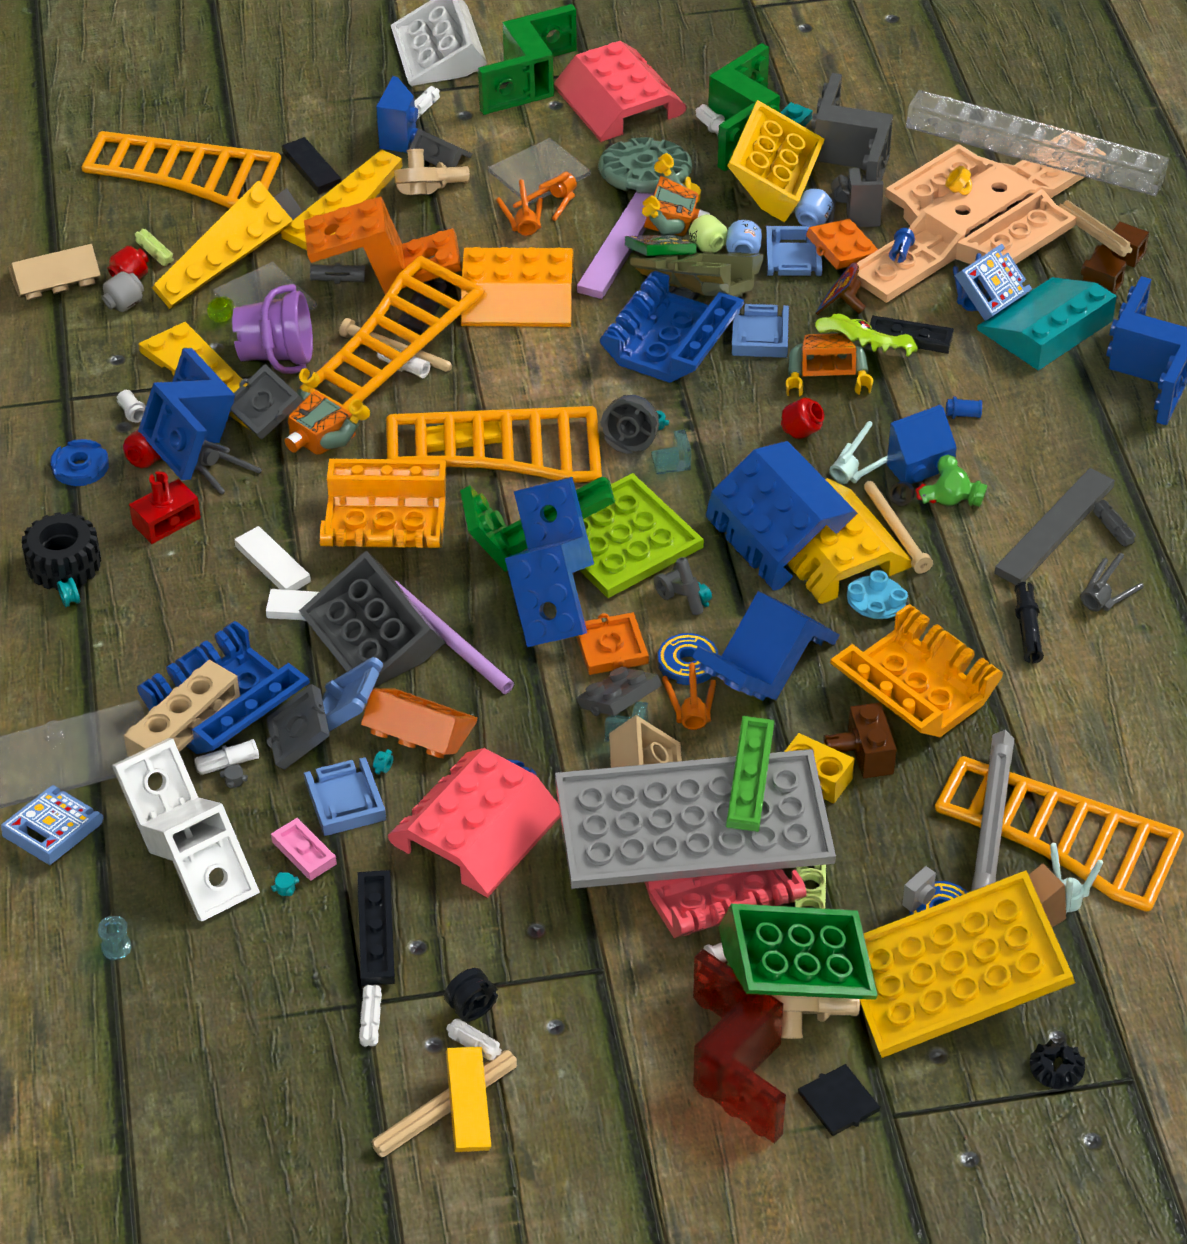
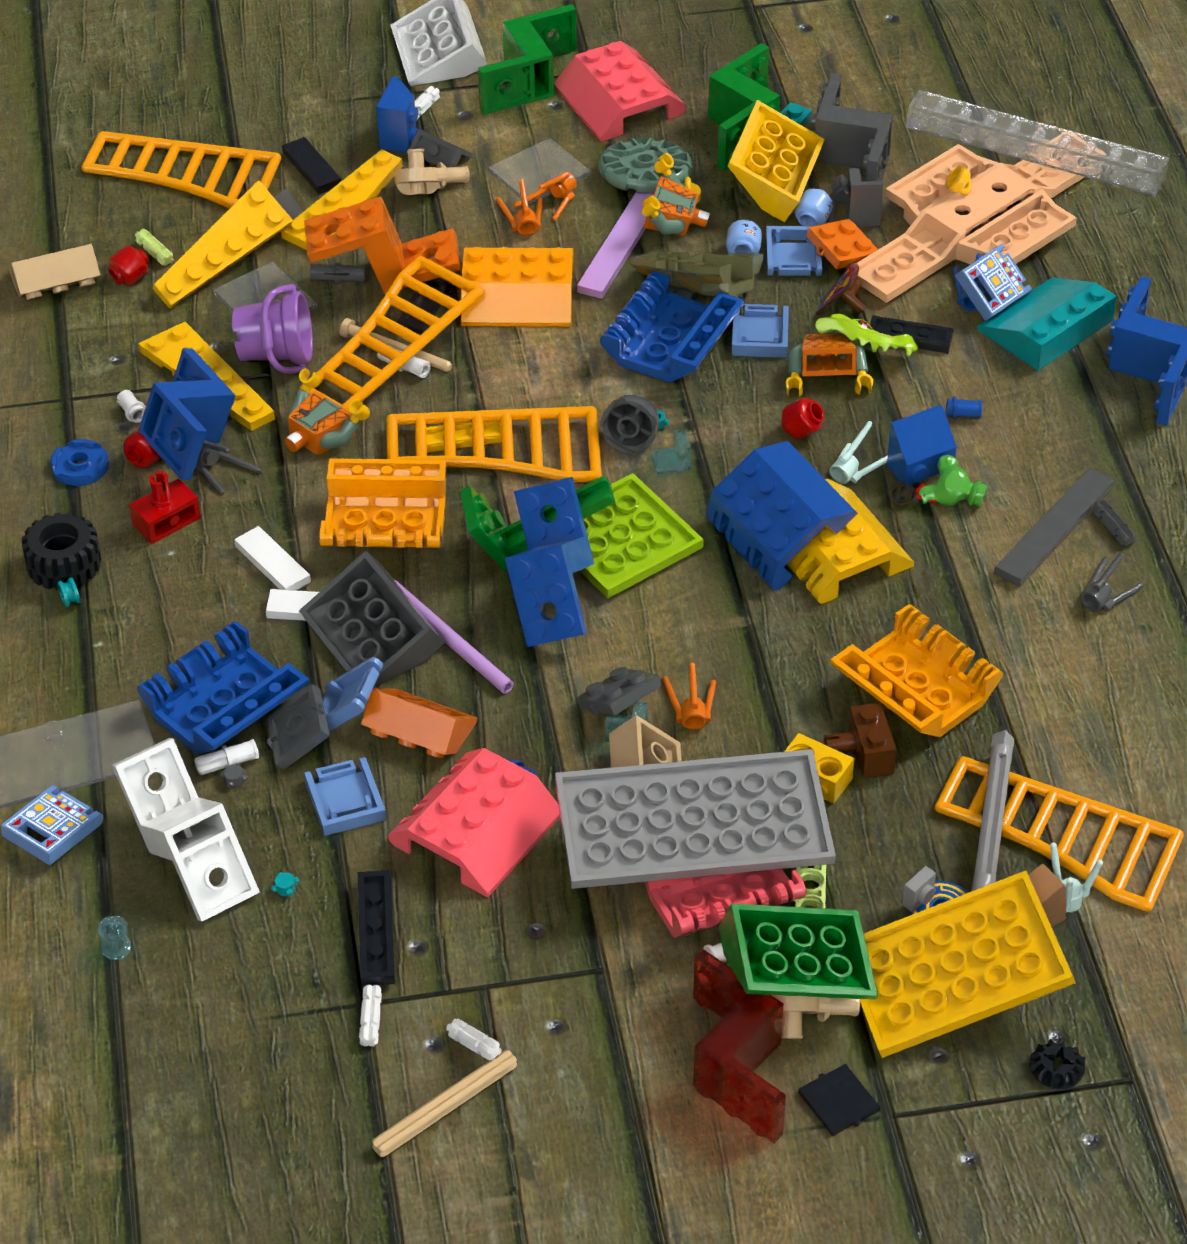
light grey head [102,271,144,312] -> none
tan brick [124,660,240,773] -> none
clear neon green tile [207,296,235,323] -> none
dark grey plate [230,364,303,440] -> none
bright pink plate [271,818,337,881] -> none
teal piece [373,749,393,775] -> none
black wheel [444,968,498,1022] -> none
yellow tile [446,1047,491,1152] -> none
orange plate [576,612,649,675] -> none
green tile [625,235,696,256] -> none
dark grey piece [654,557,704,615] -> none
blue tile [658,633,719,685] -> none
yellowish green head [689,214,728,254] -> none
blue bracket [692,591,840,701] -> none
white axle [695,104,725,135] -> none
teal piece [698,582,712,607] -> none
bright green tile [726,716,775,832] -> none
medium azure dish [847,570,908,619] -> none
tan bar [864,481,933,574] -> none
blue pin [889,228,915,263] -> none
black pin [1014,582,1044,664] -> none
tan axle [1059,200,1132,257] -> none
reddish brown arch [1081,221,1149,294] -> none

